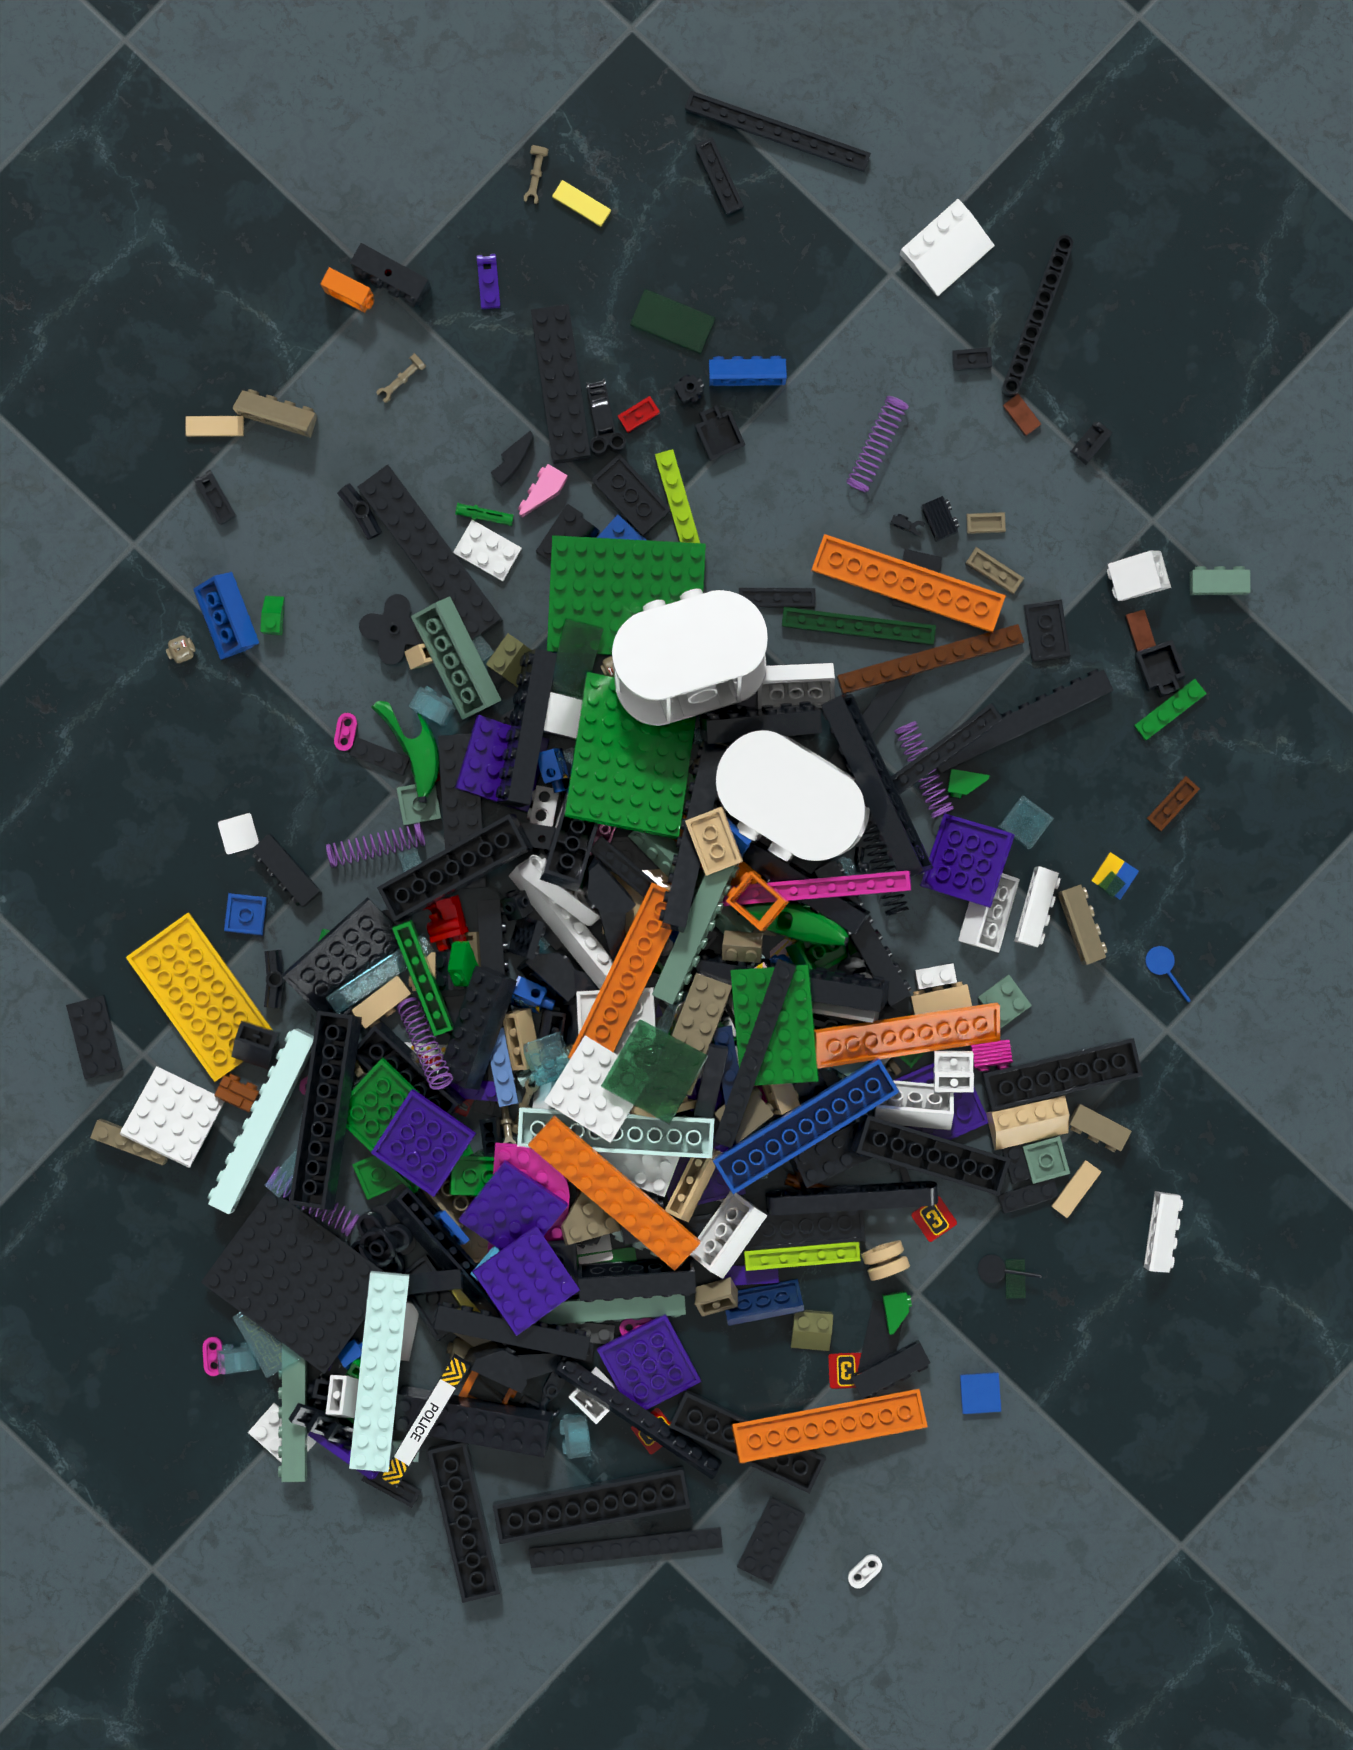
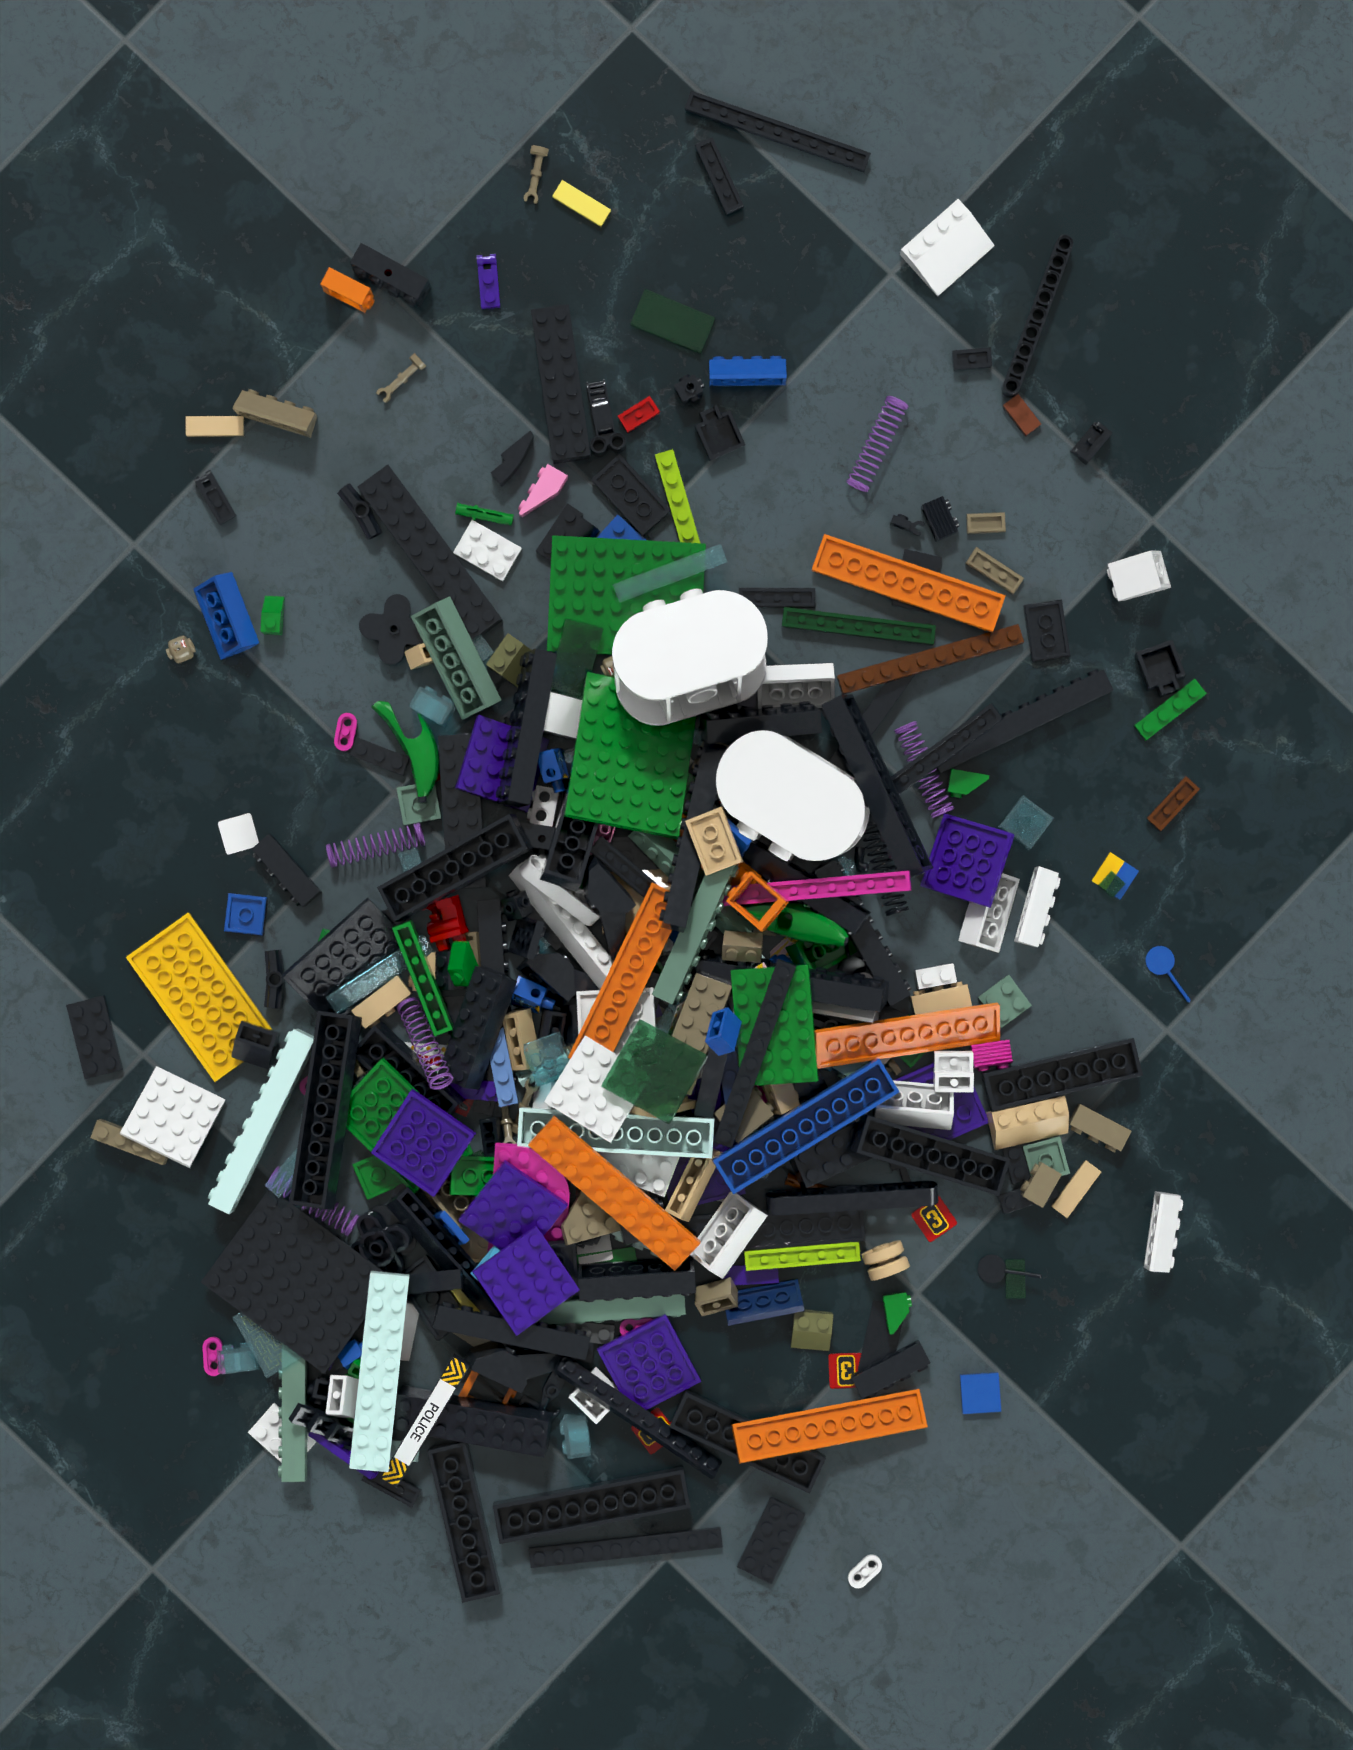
dark orange brick [214,1073,260,1113] -> none
dark tan head [446,1337,473,1360] -> none
dark tan slope [1057,885,1107,965] -> none
copper tile [1125,609,1156,652] -> none
sand green brick [1189,566,1250,595] -> none
none -> clear light blue plate [613,544,727,603]
none -> blue brick [705,1007,742,1056]
none -> dark tan brick [1020,1162,1062,1208]

